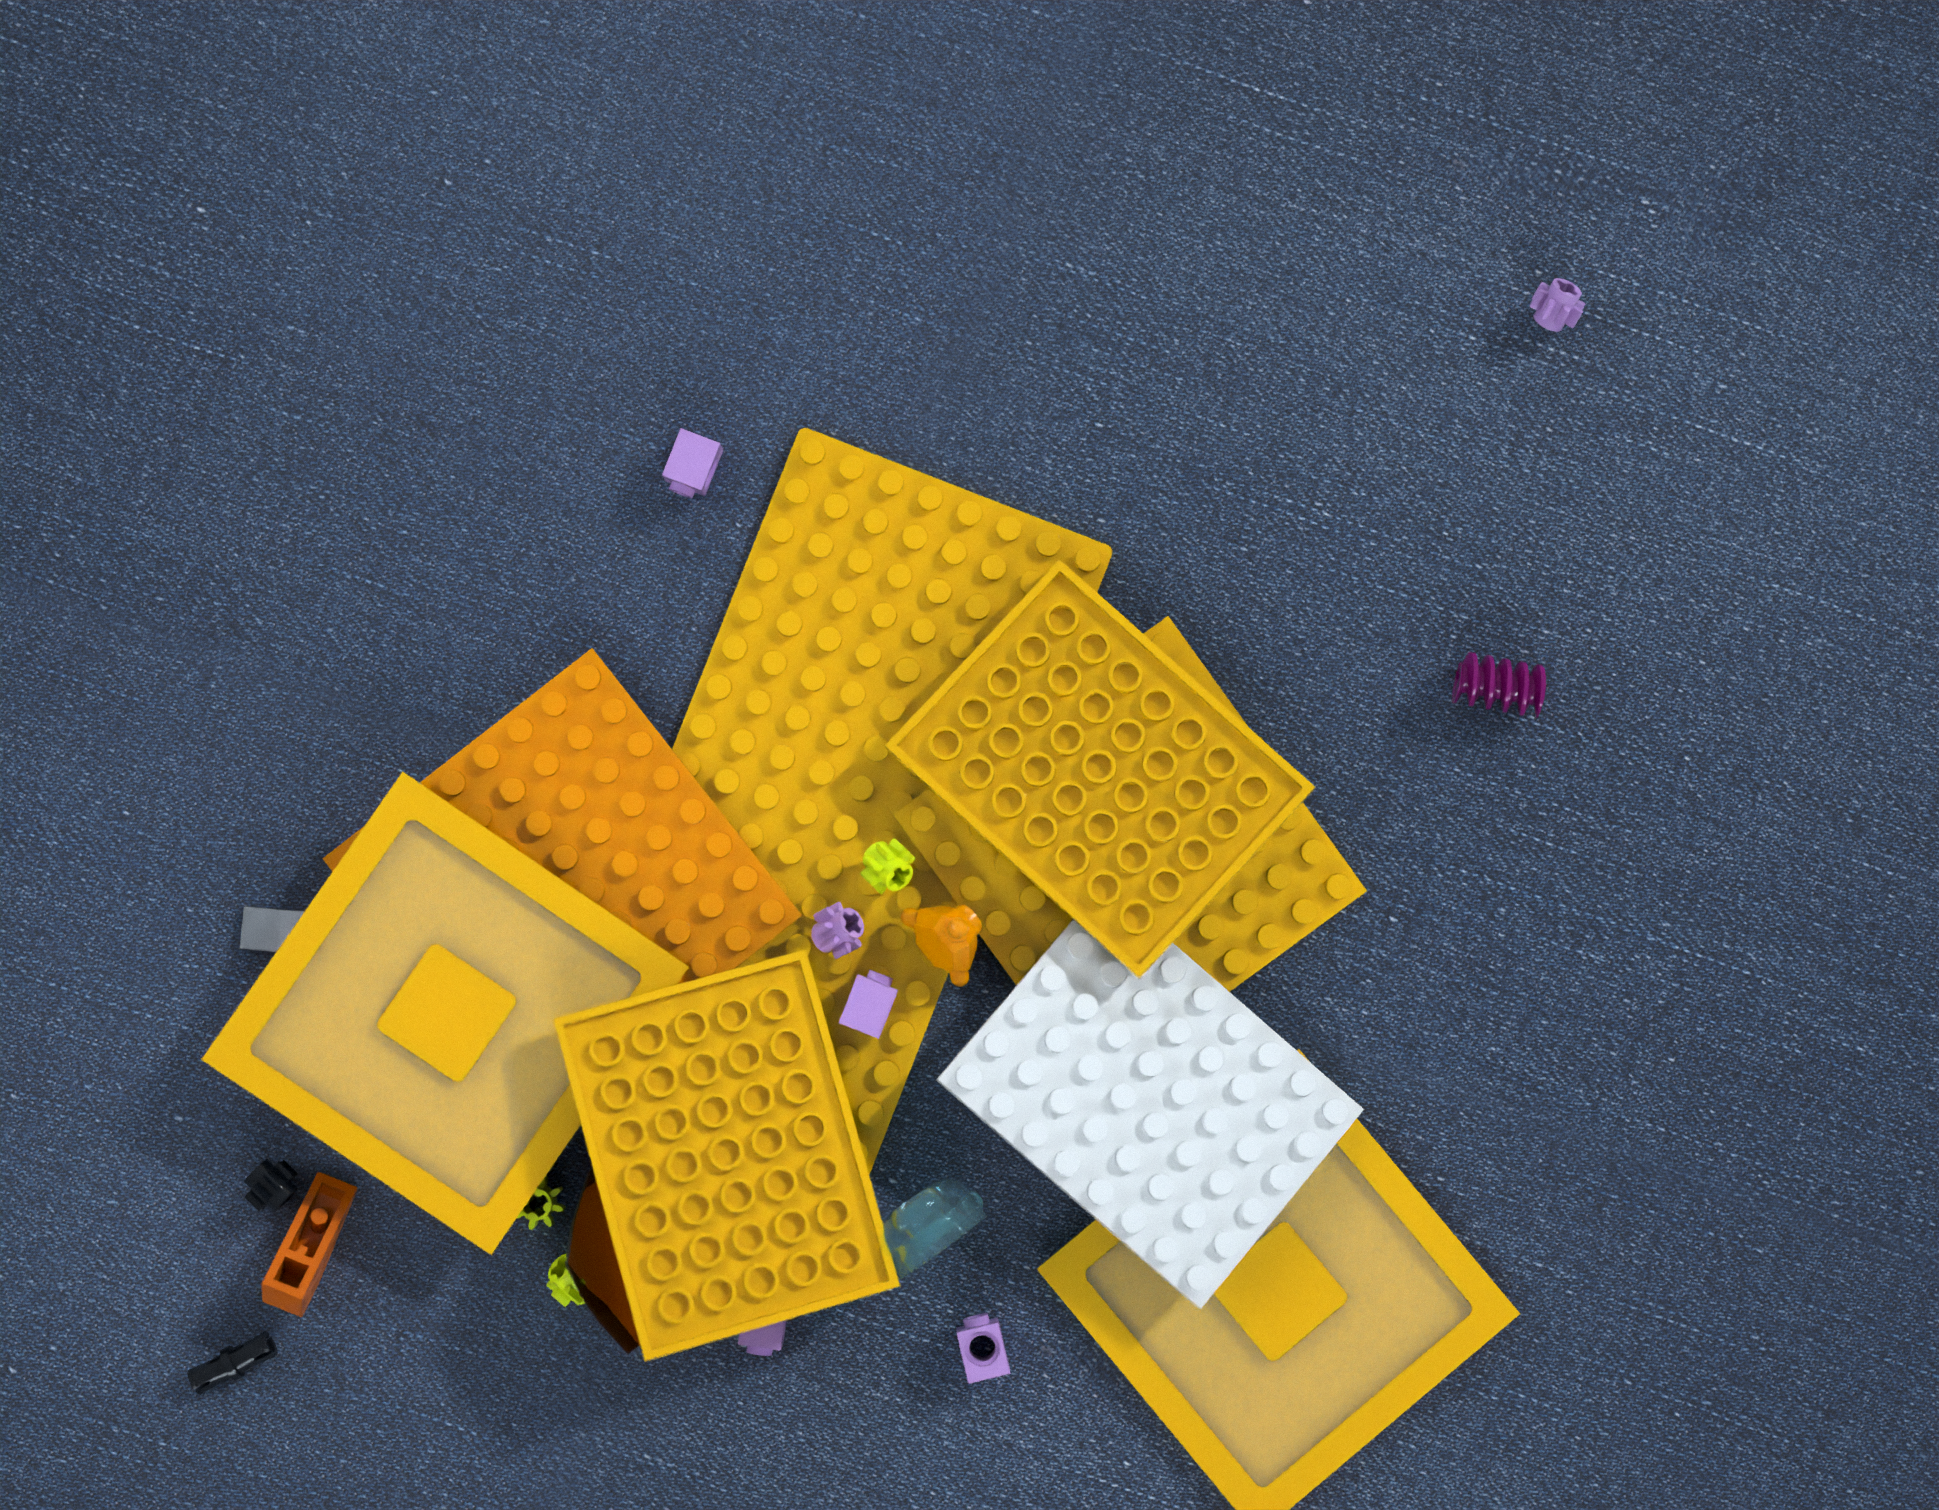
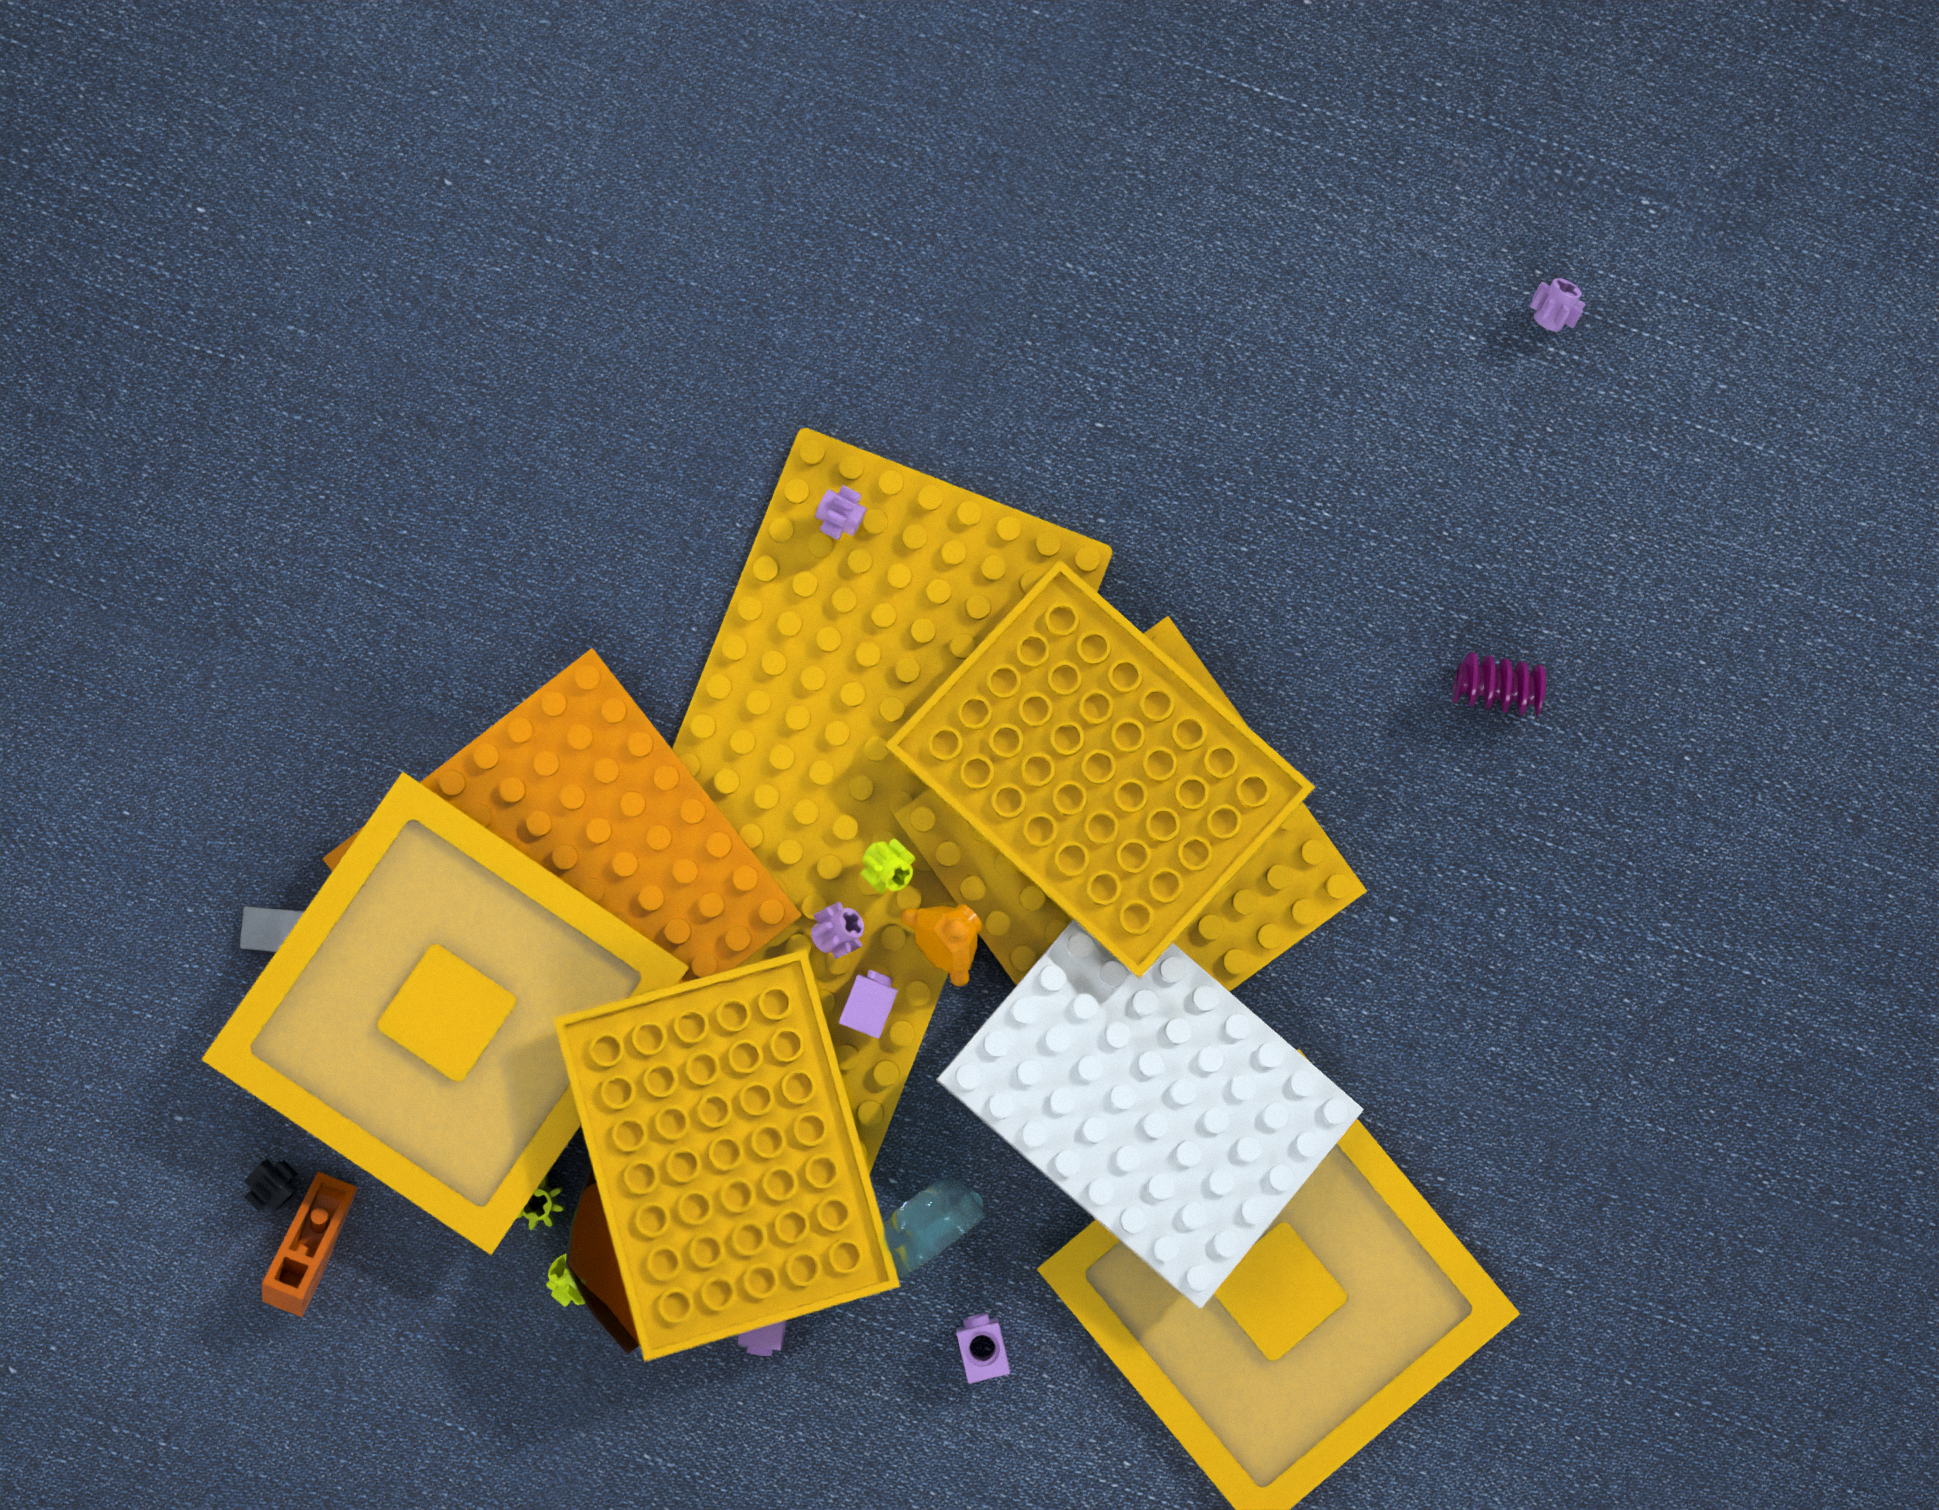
black pin [187,1331,278,1395] -> none
lavender brick [662,428,723,499] -> none
none -> lavender gear [815,485,867,541]

